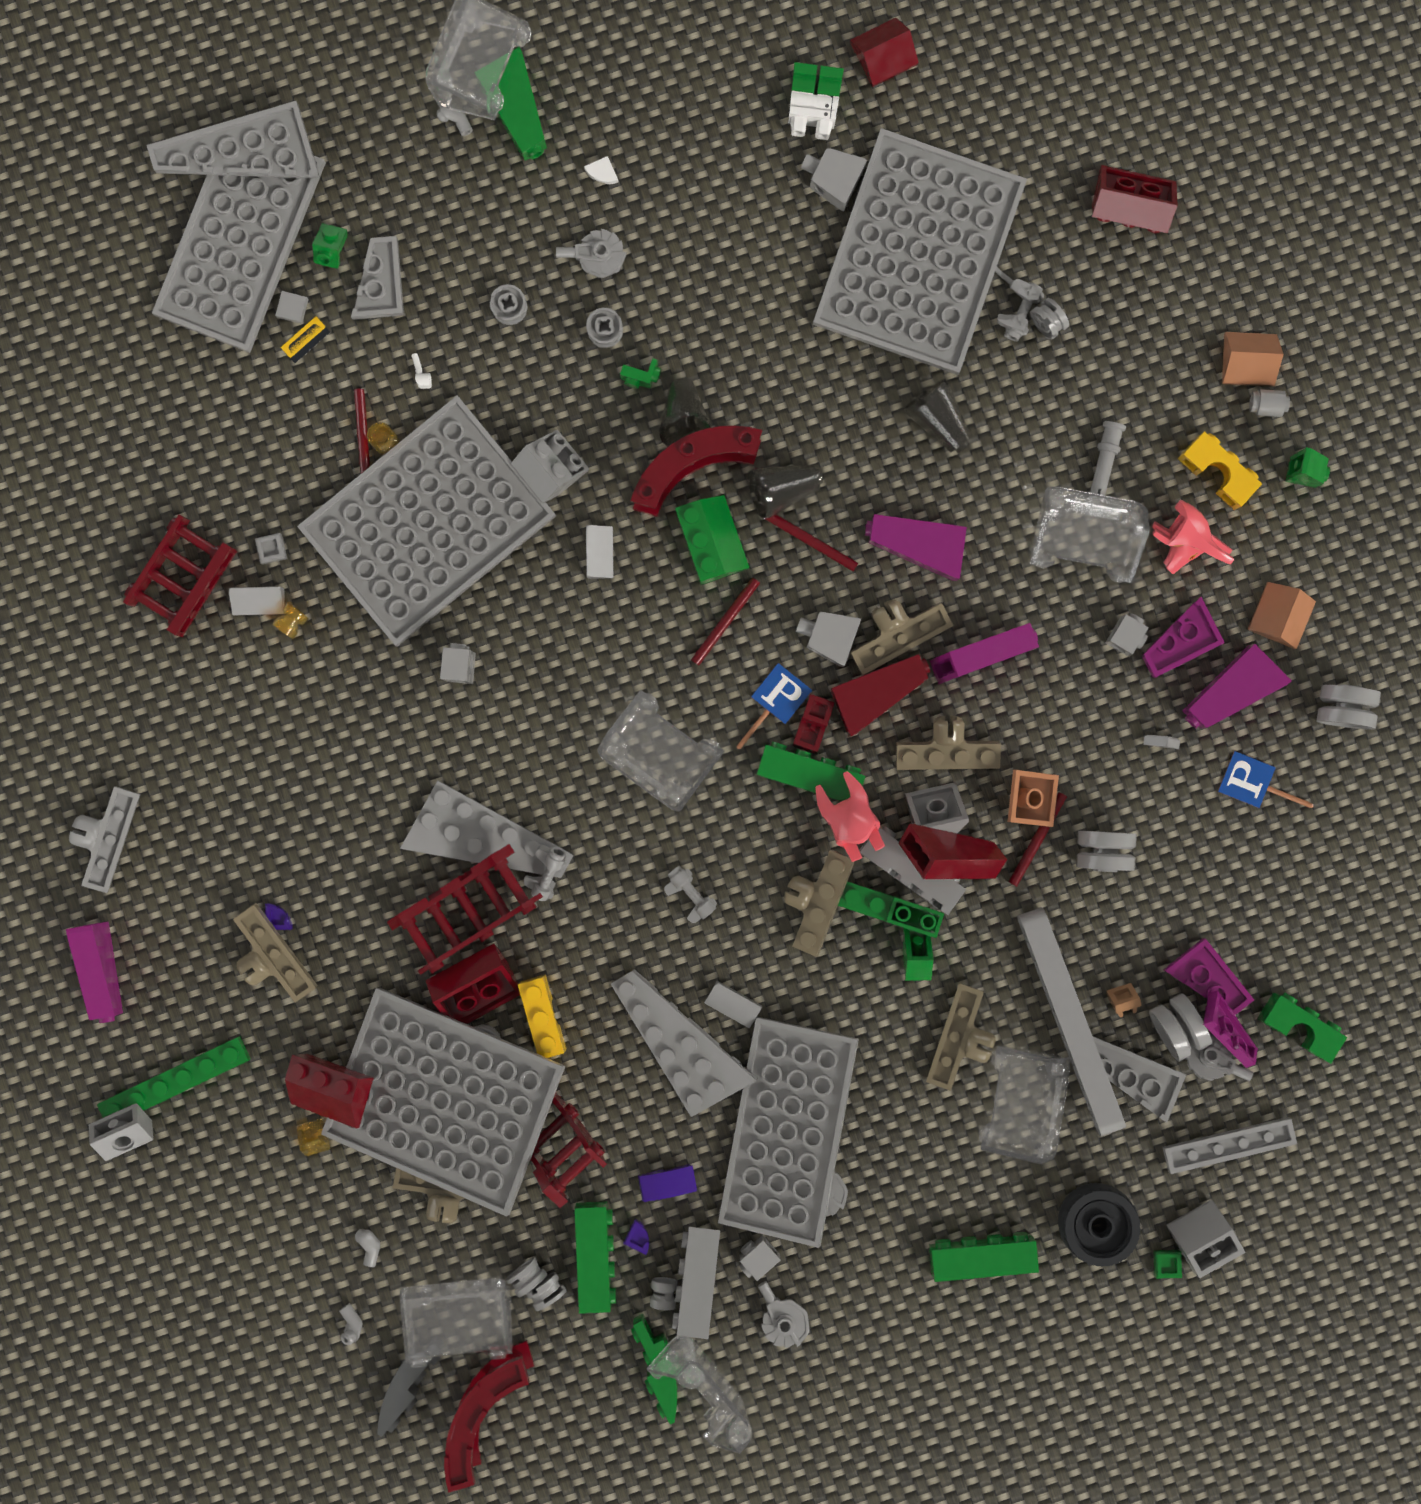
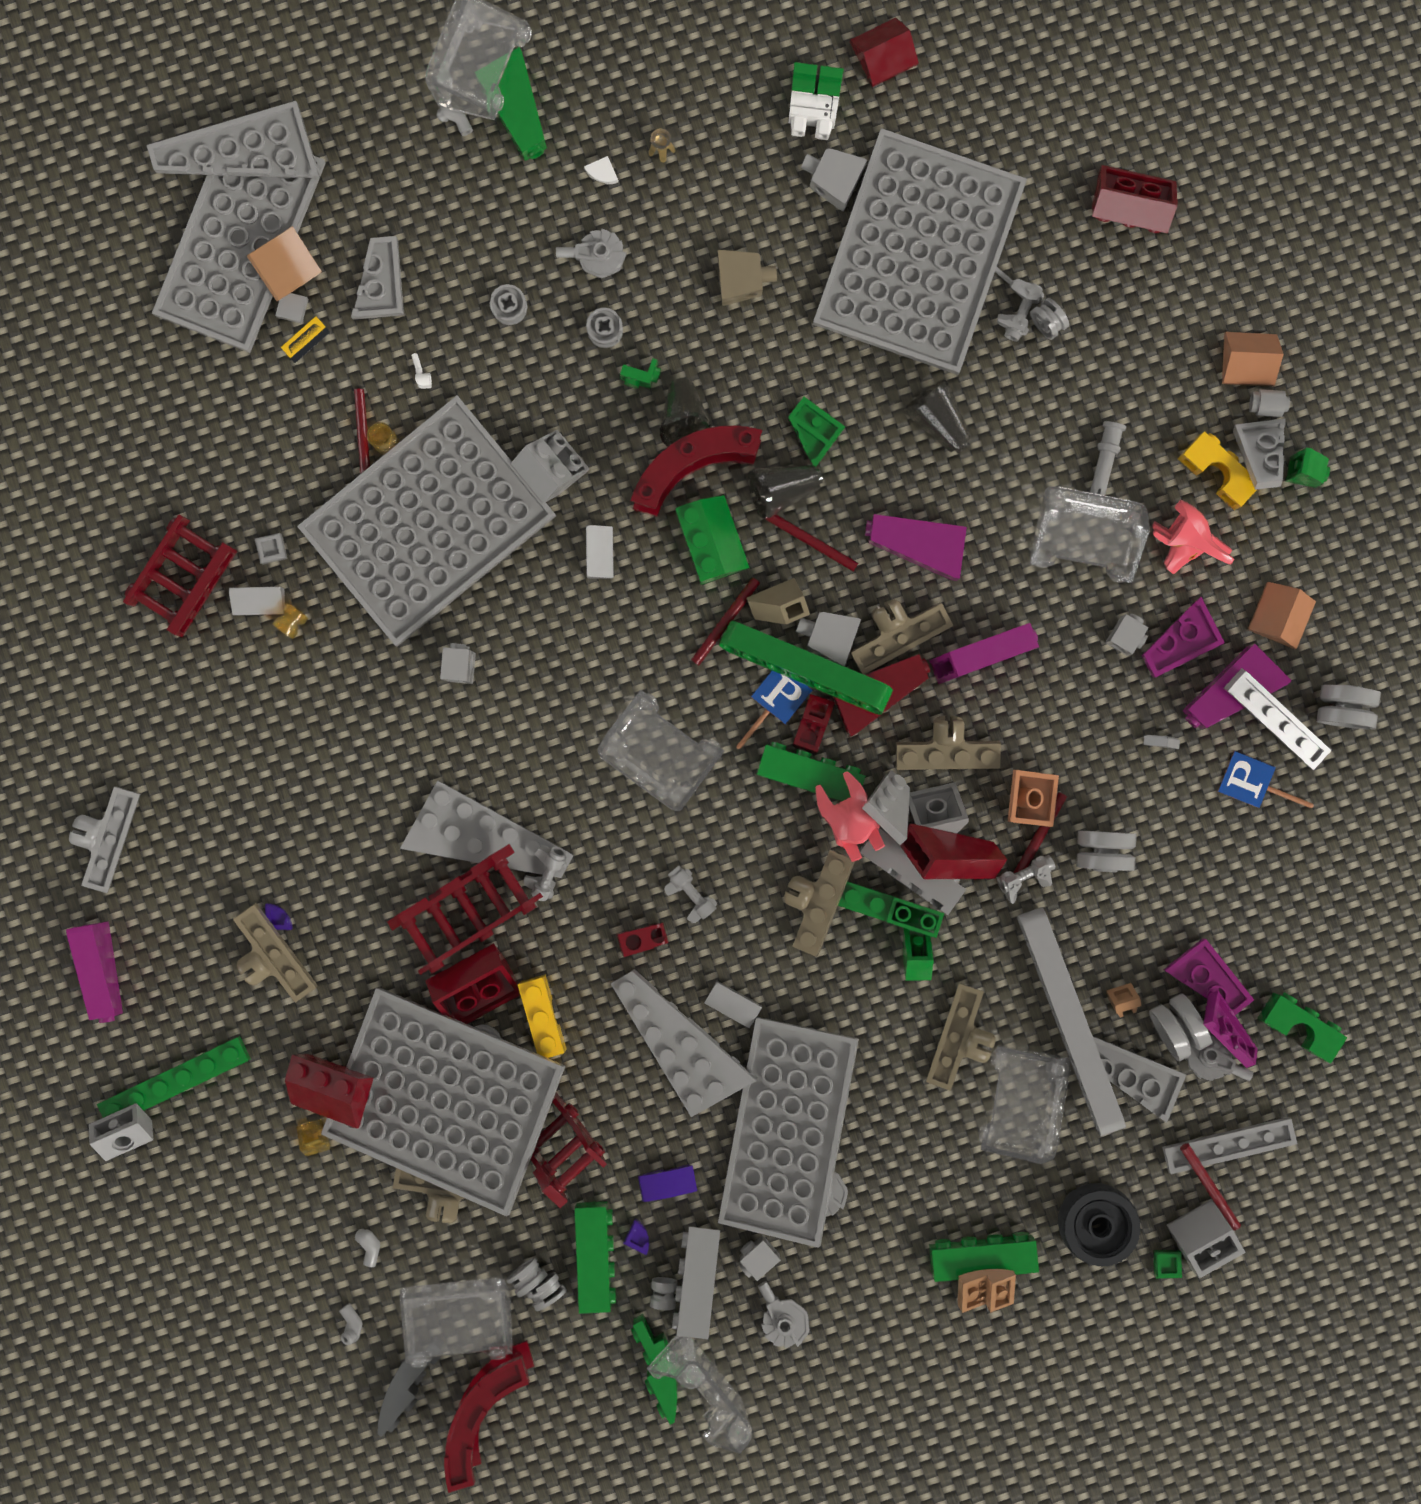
green bracket [312,223,347,269] -> none
none -> medium nougat slope [247,226,322,301]
none -> dark red leg [616,922,669,957]
none -> clear piece [649,129,675,163]
none -> dark tan torso [718,250,777,306]
none -> green beam [719,621,893,715]
none -> dark tan slope [747,578,810,625]
none -> green wing [788,396,845,468]
none -> light grey wing [862,769,910,845]
none -> medium nougat slope [957,1269,1016,1313]
none -> light grey piece [997,855,1055,904]
none -> dark red bar [1180,1143,1241,1231]
none -> plate [1224,668,1331,770]
none -> light grey wing [1233,419,1285,490]

